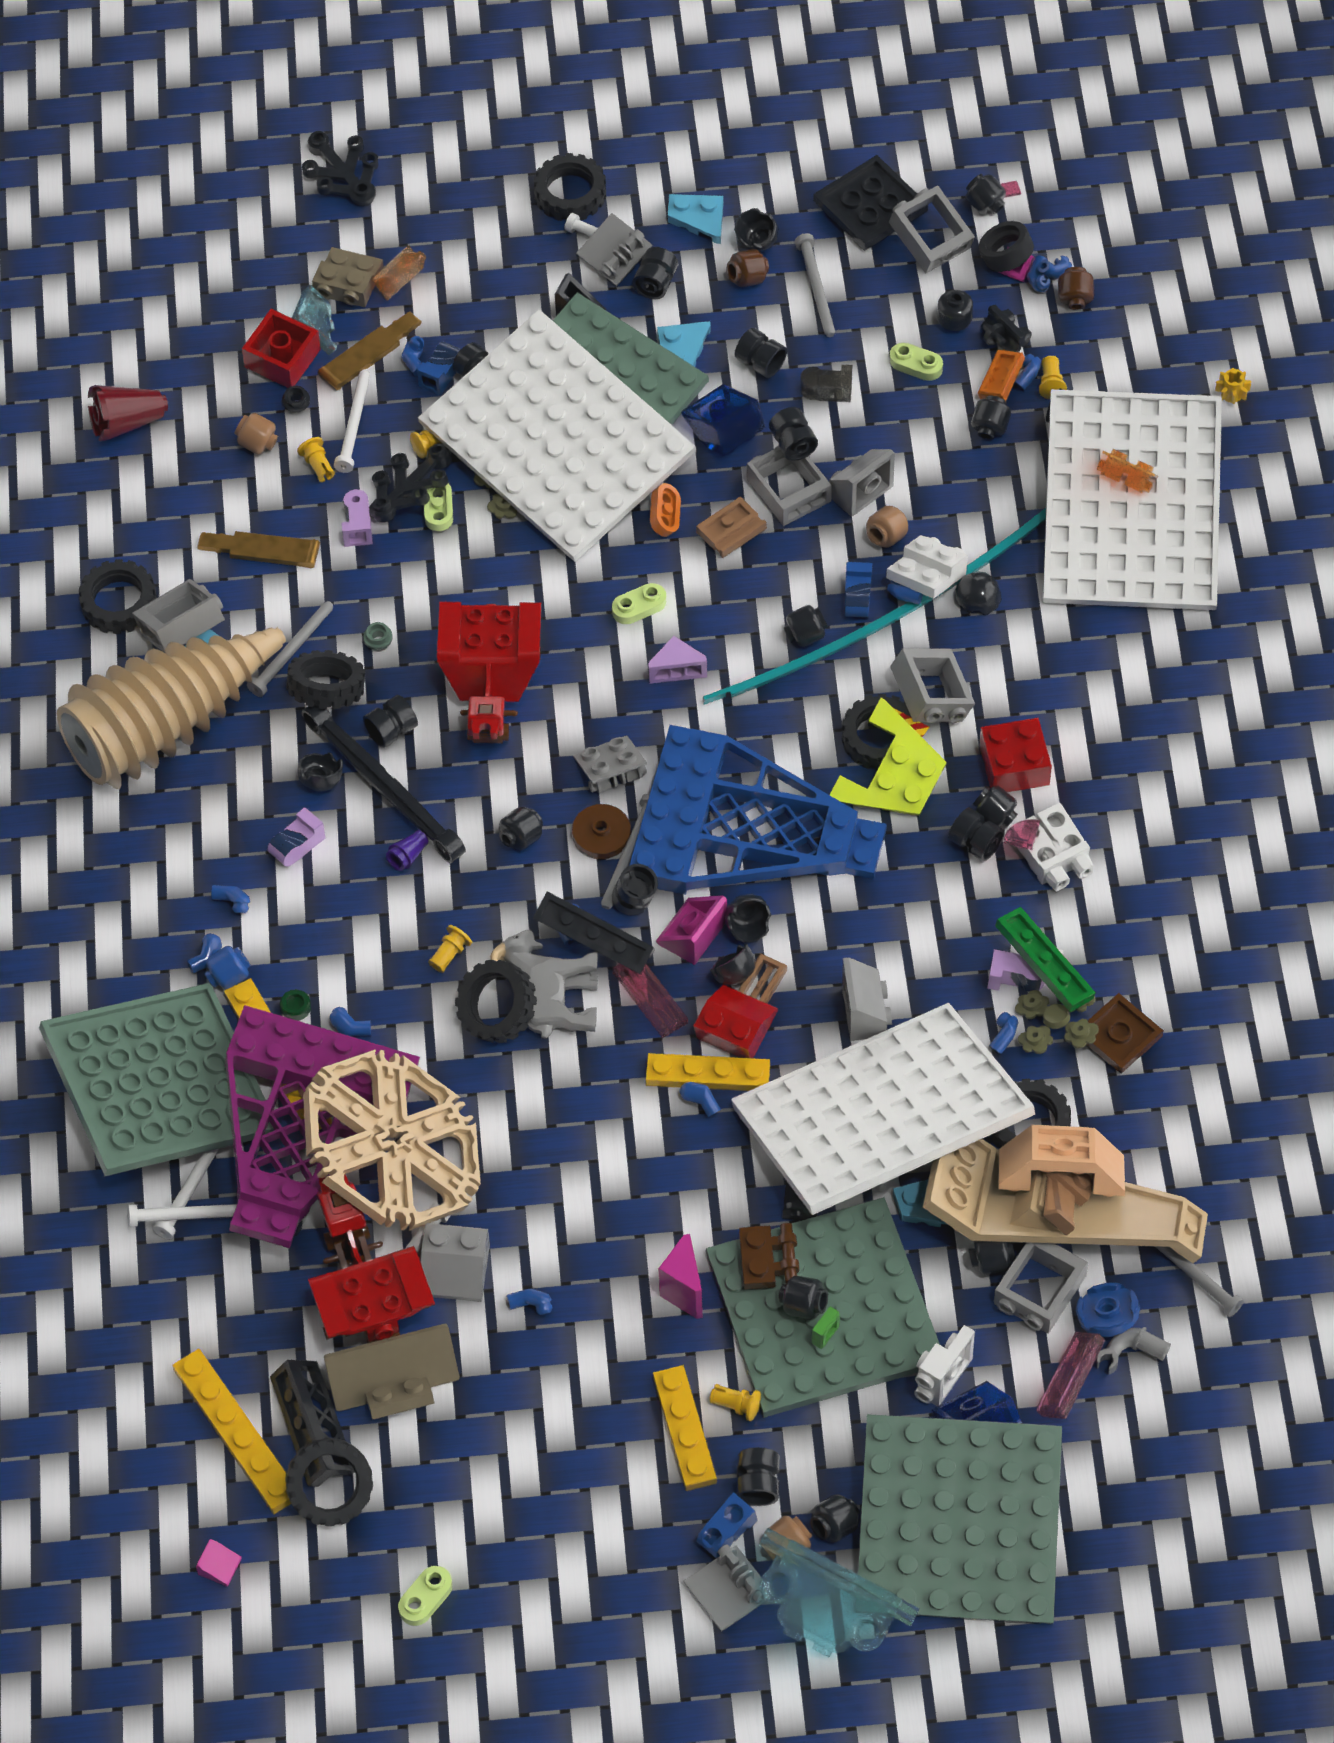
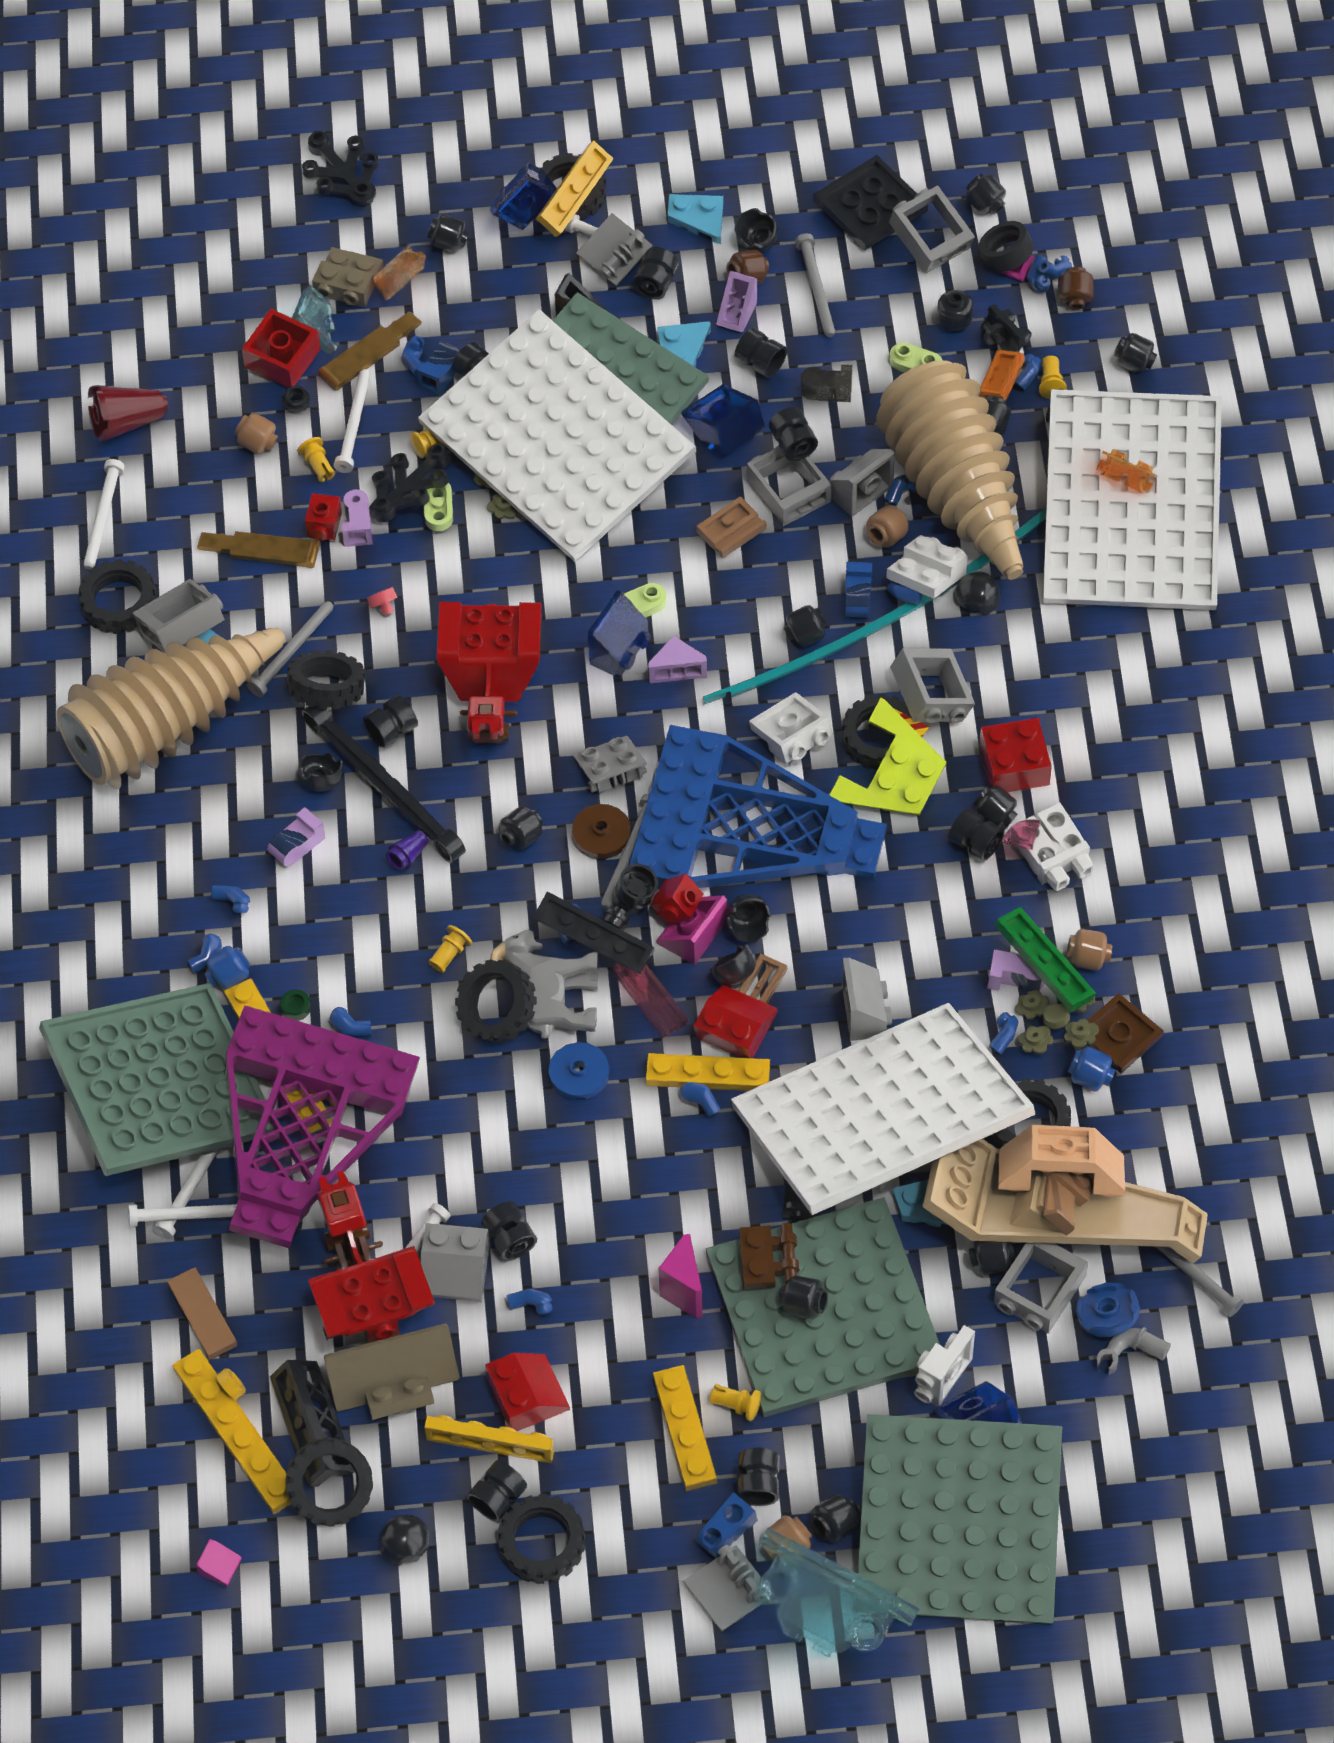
tan plate [303,1050,481,1231] -> none
sand green plate [364,622,393,650] -> none
yellowish green plate [398,1566,452,1626] -> none
orange plate [650,483,681,537] -> none
bright green tile [812,1306,840,1349] -> none
clear pink window [1001,181,1021,198] -> none
clear pink tile [1036,1332,1105,1419] -> none
yellow gear [1215,368,1251,404] -> none
none -> white bar [84,459,125,570]
none -> medium nougat tile [167,1267,238,1360]
none -> yellow tile [216,1368,246,1400]
none -> red brick [305,493,342,541]
none -> coral tile [367,587,397,616]
none -> black hair [378,1514,430,1566]
none -> yellow plate [425,1415,554,1463]
none -> black head [427,213,469,253]
none -> black wheel [467,1460,527,1522]
none -> black wheel [481,1201,538,1261]
none -> red slope [485,1352,570,1431]
none -> clear blue slope [490,162,557,230]
none -> black tyre [498,1494,585,1584]
none -> yellow plate [536,141,614,237]
none -> blue plate [548,1042,610,1100]
none -> clear blue slope [588,590,650,678]
none -> black plate [602,906,631,931]
none -> red brick [651,873,704,925]
none -> lavender slope [716,271,757,332]
none -> white plate [749,692,833,764]
none -> tan cone [876,361,1023,580]
none -> blue arm [884,474,916,506]
none -> medium nougat head [1067,929,1112,971]
none -> blue head [1067,1047,1115,1092]
none -> black head [1113,333,1157,374]

